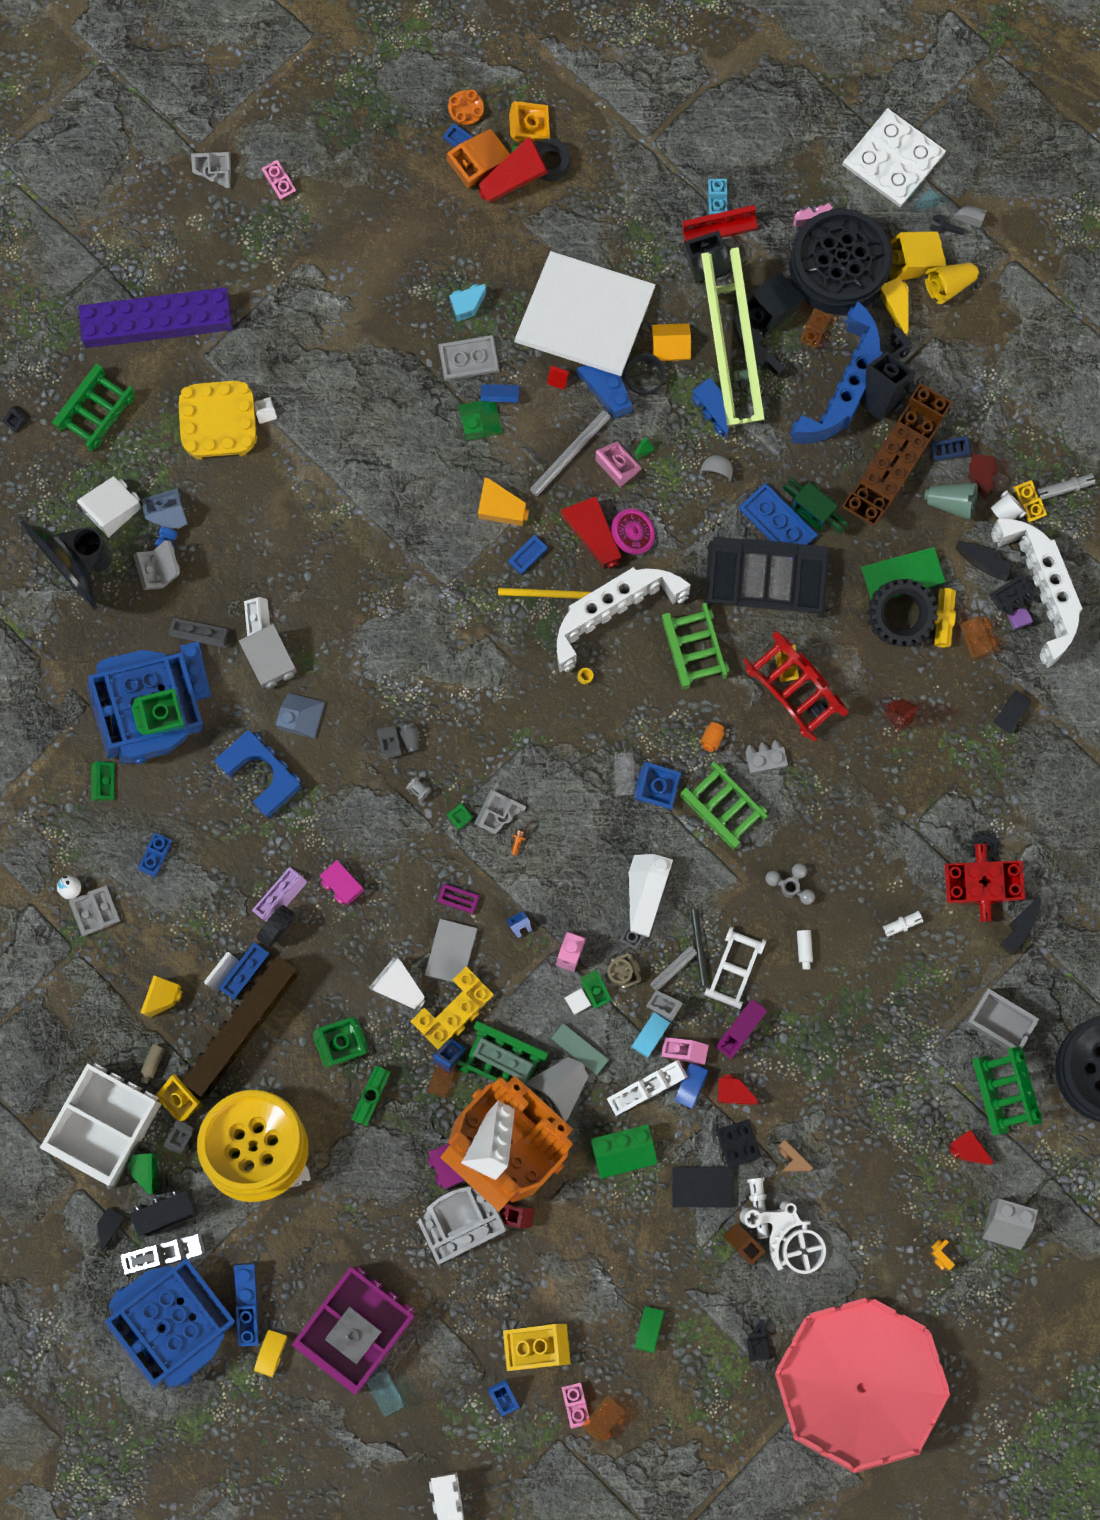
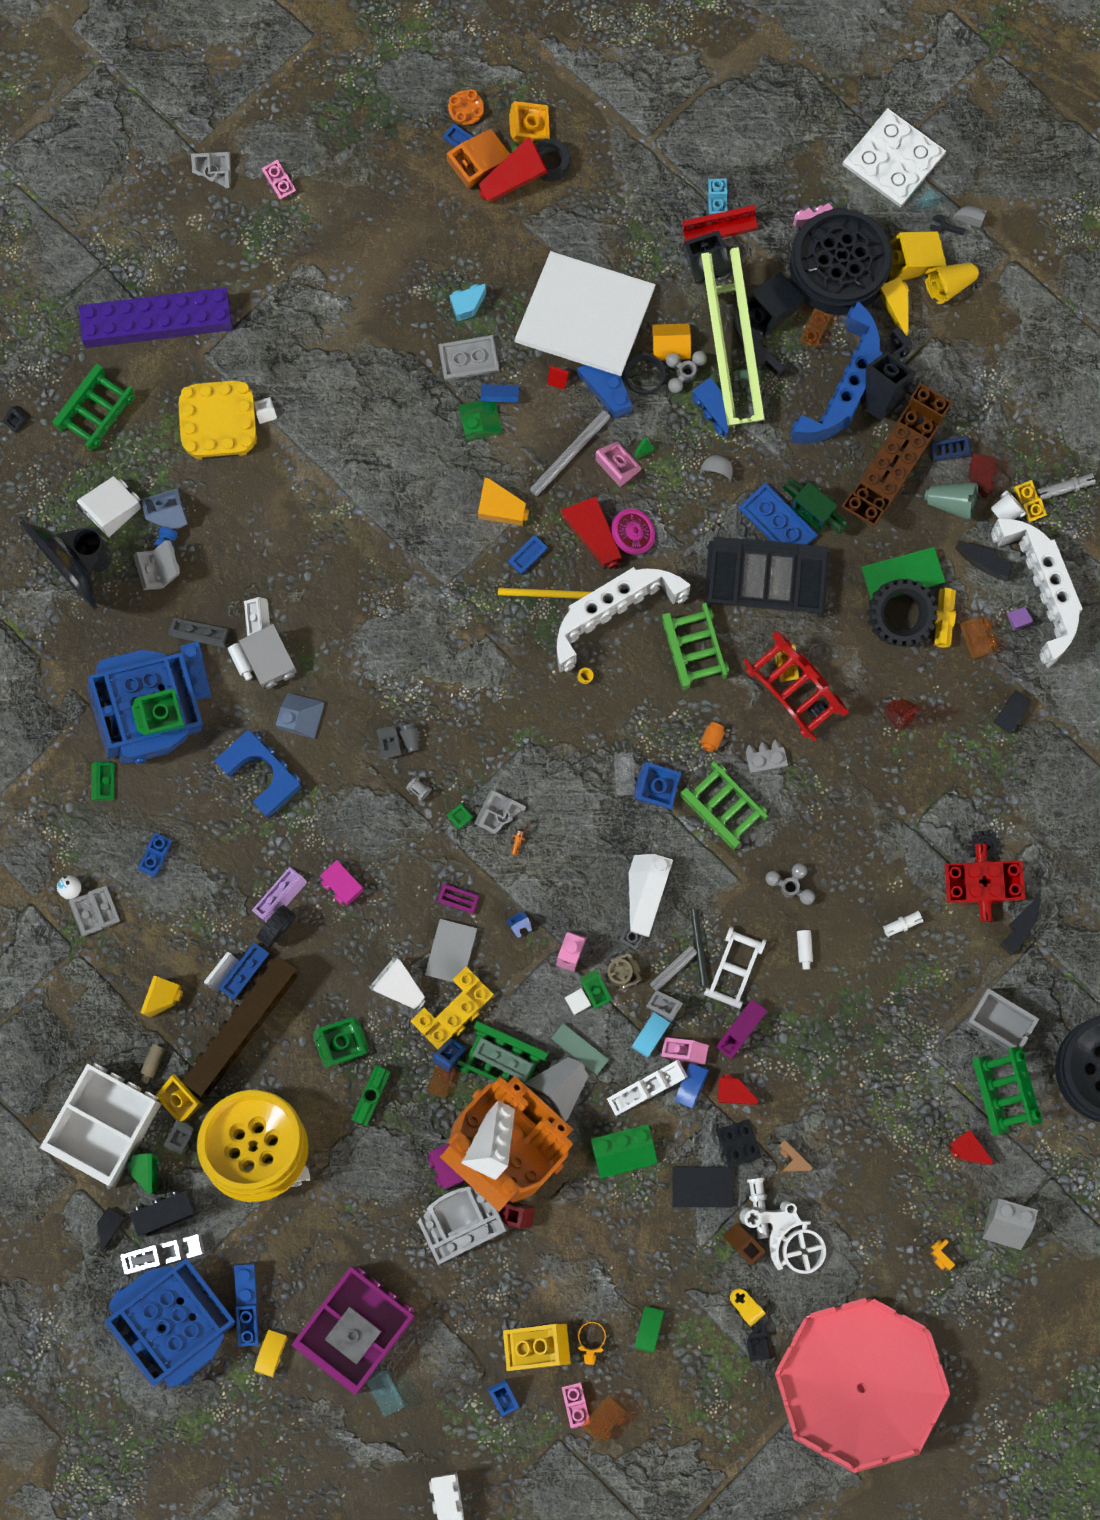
black plate [989,574,1034,615] -> none
none -> white cylinder [228,643,253,681]
none -> light orange piece [578,1322,606,1365]
none -> light grey piece [666,351,707,393]
none -> yellow piece [730,1288,766,1327]

